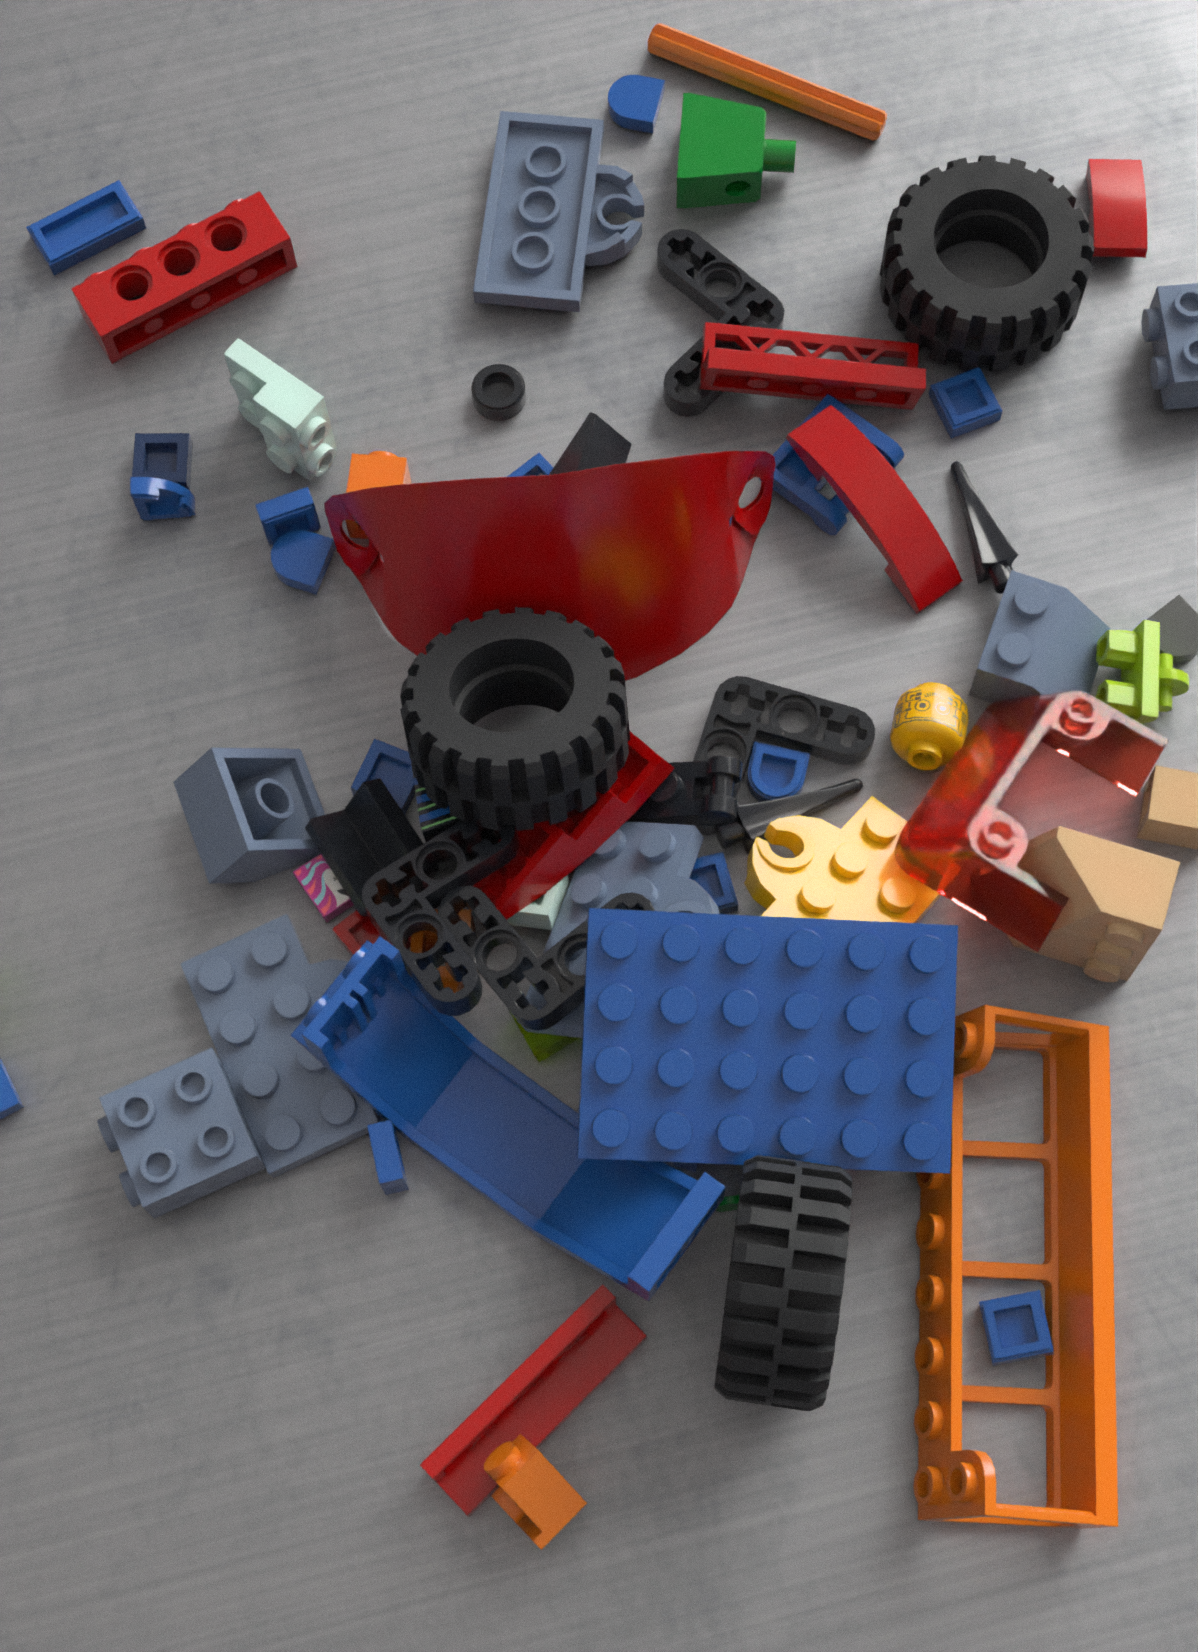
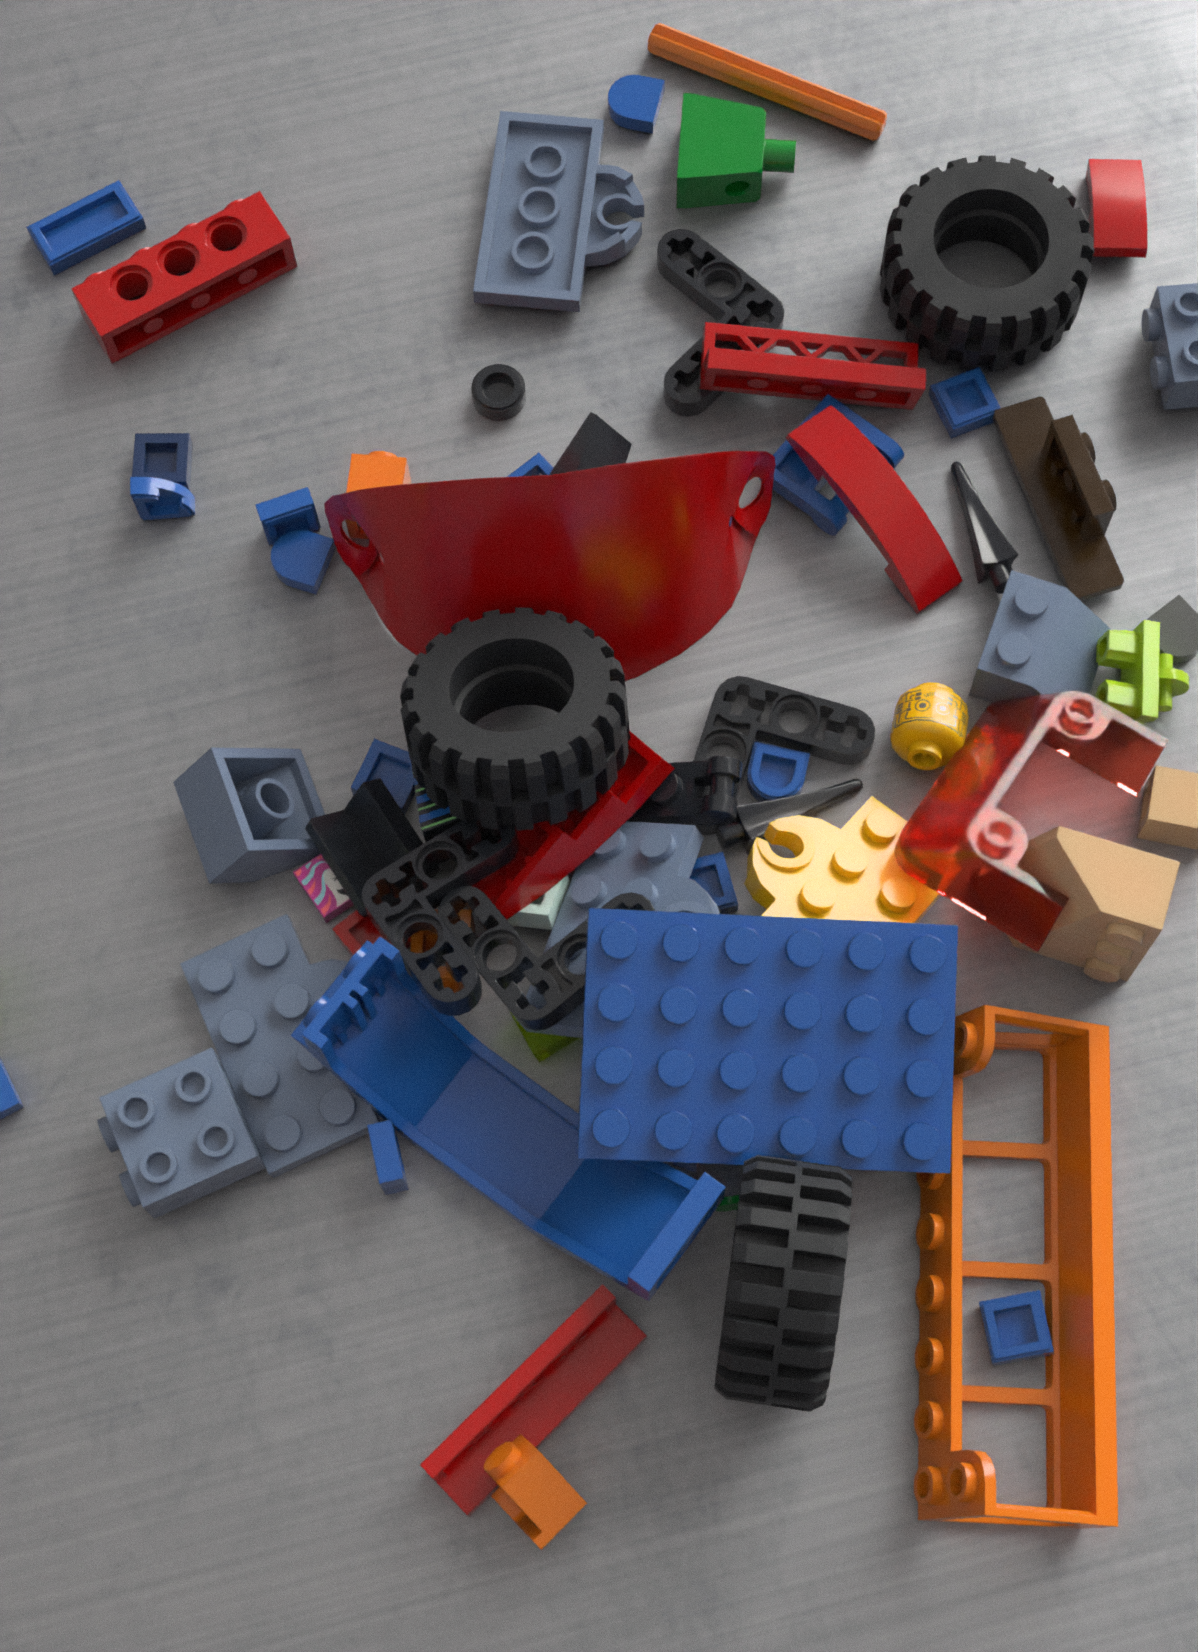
light aqua plate [224,338,337,481] -> none
none -> dark brown bracket [993,397,1124,601]

